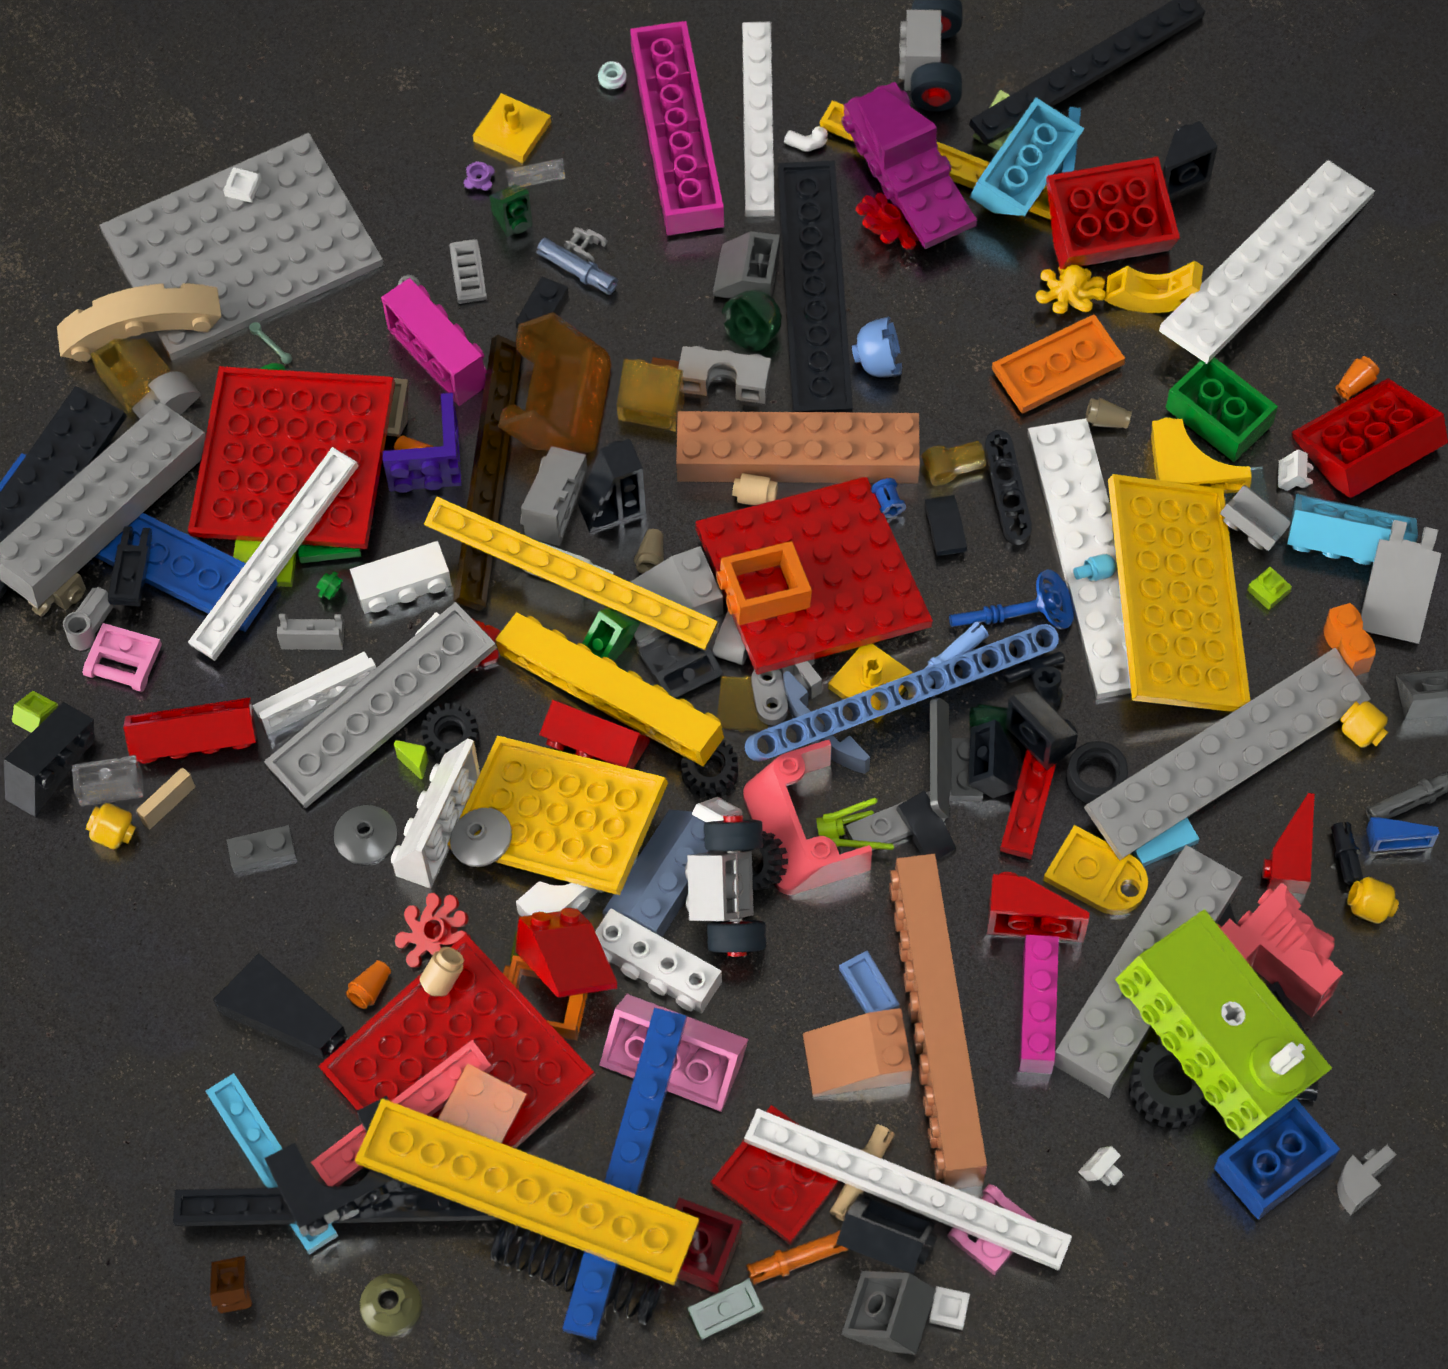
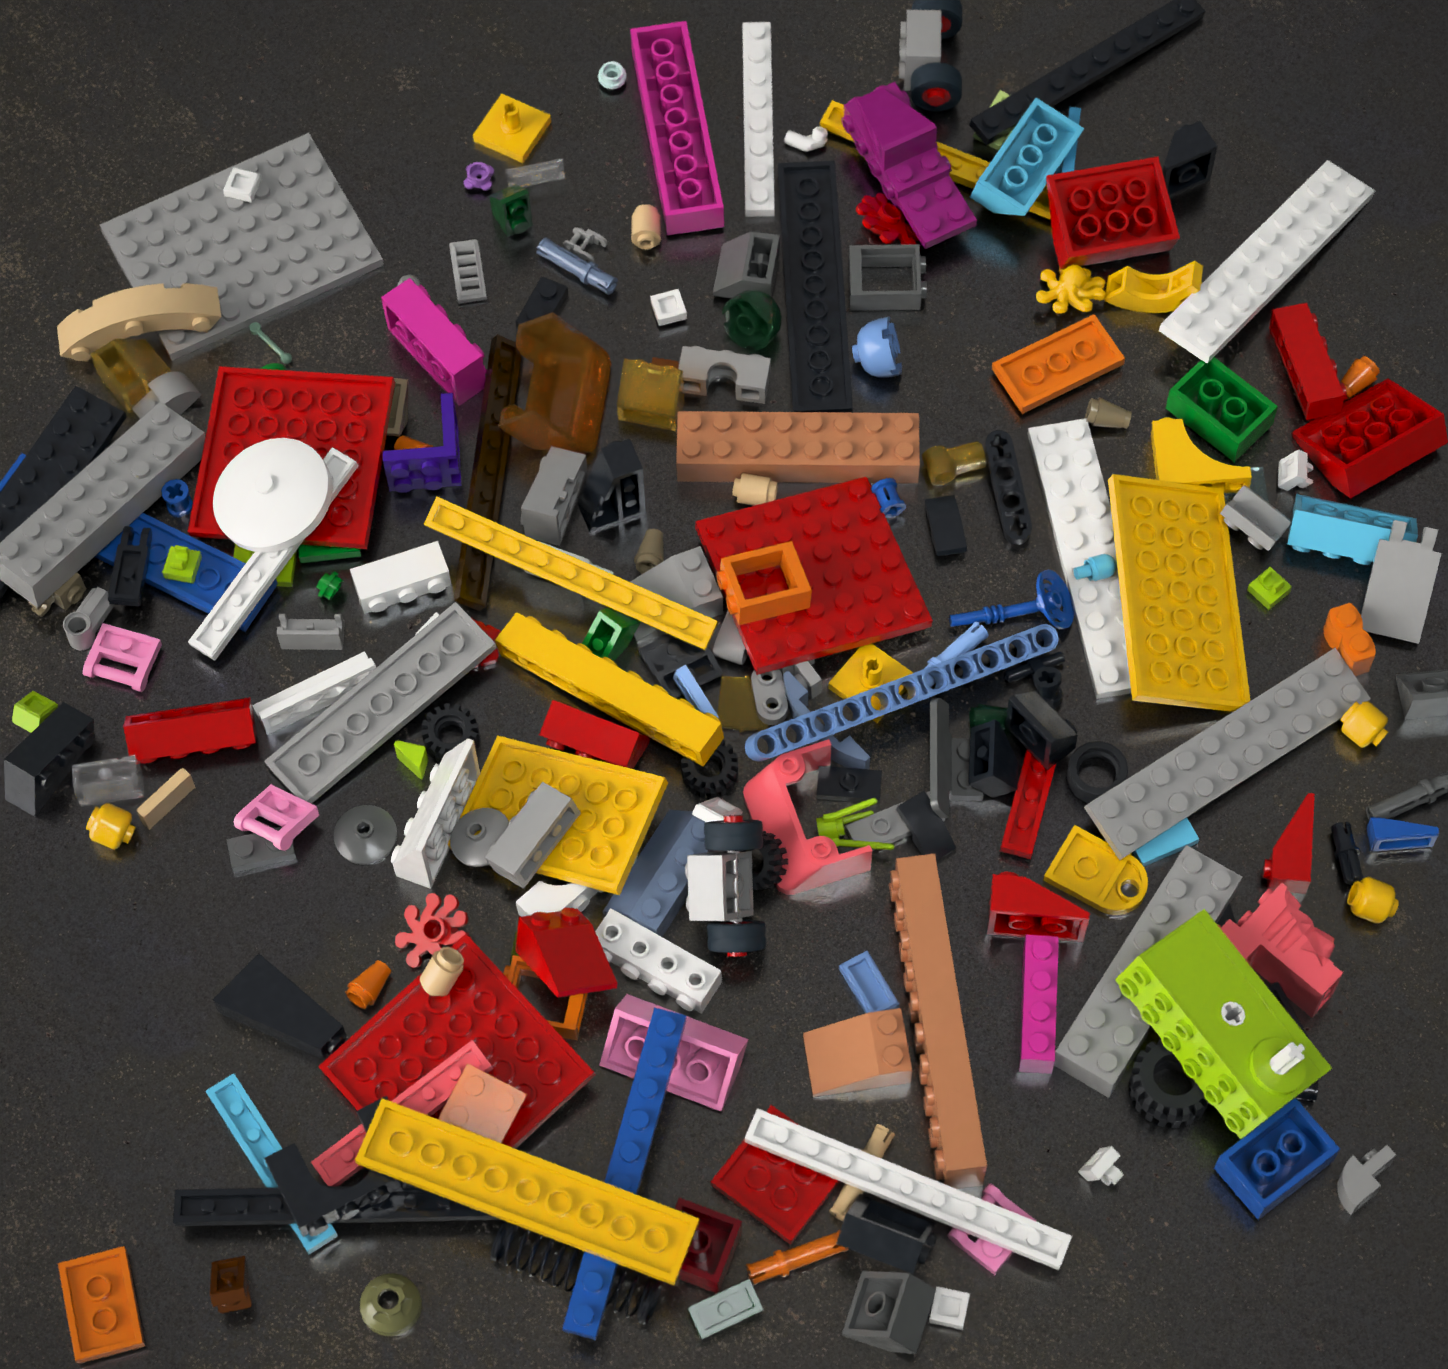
none -> orange plate [58,1246,145,1364]
none -> blue bush [161,479,193,518]
none -> lime tile [162,545,202,584]
none -> white dish [213,438,333,553]
none -> bright pink plate [234,784,319,851]
none -> light grey brick [485,781,581,889]
none -> tan brick [632,205,661,249]
none -> white plate [650,289,687,326]
none -> light blue tile [673,664,719,718]
none -> black plate [817,766,882,804]
none -> dark grey window [849,244,927,311]
none -> red brick [1269,302,1347,420]

